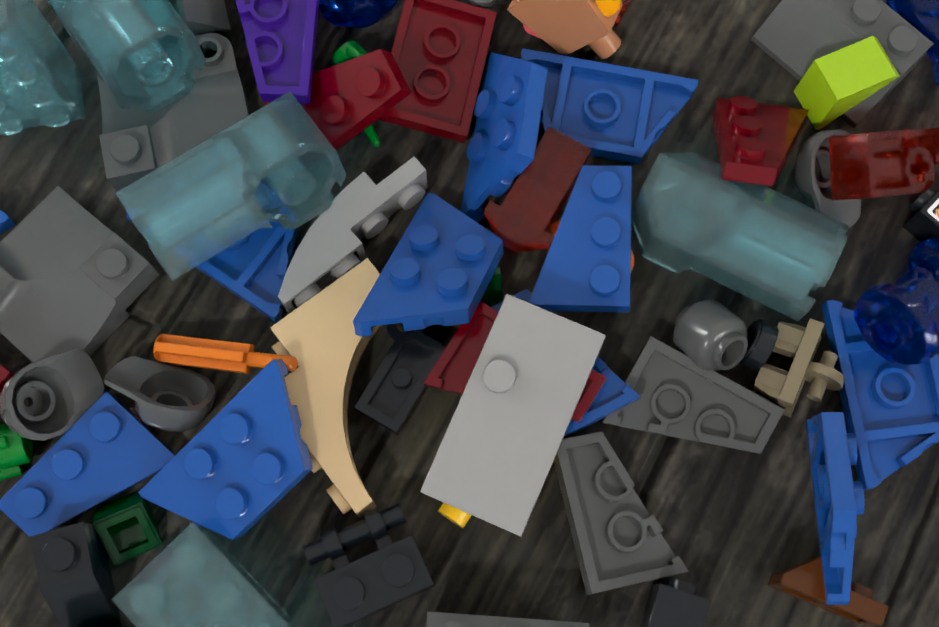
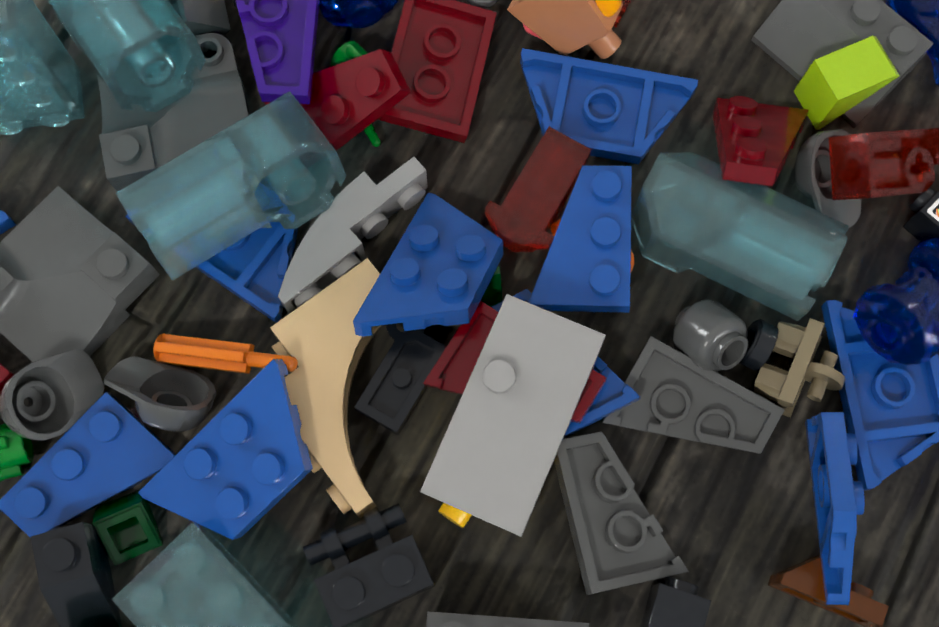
blue wing [461,52,548,223] -> none

